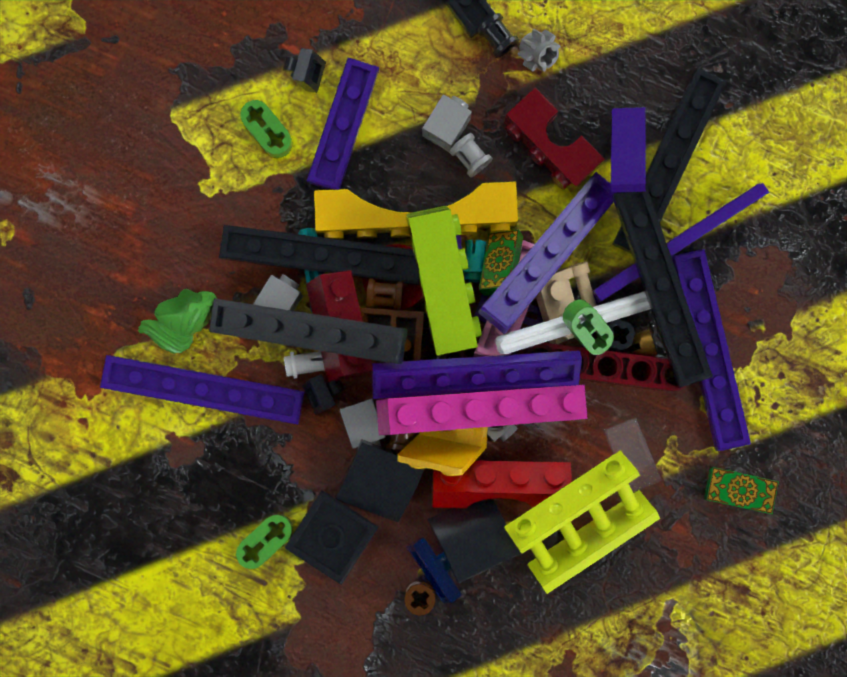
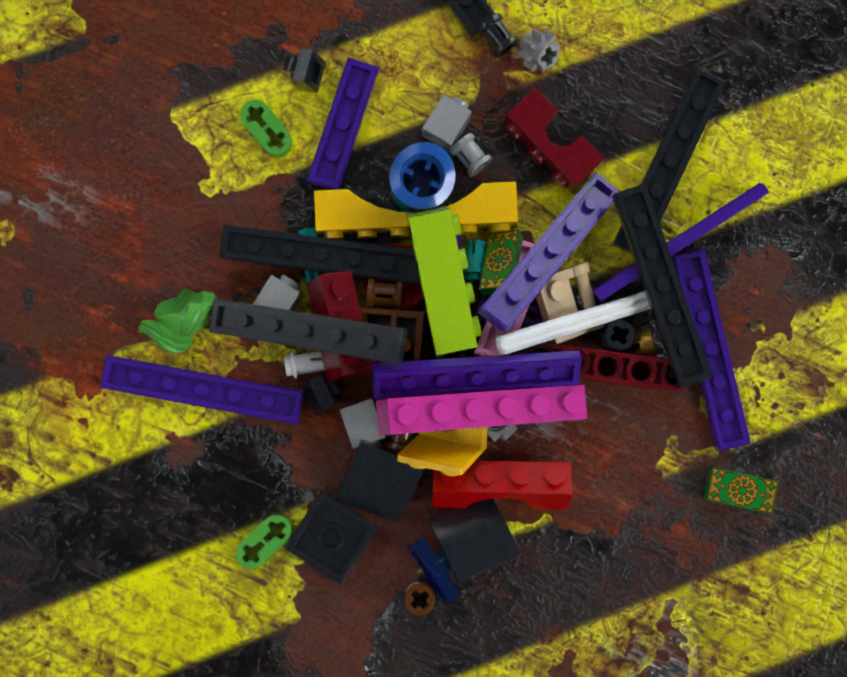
neon yellow fence [504,450,660,594] -> none
bright green beam [563,299,614,355] -> none
clear tile [603,418,662,492] -> none
dark purple tile [611,107,646,192] -> none
none -> blue hat [389,142,455,213]

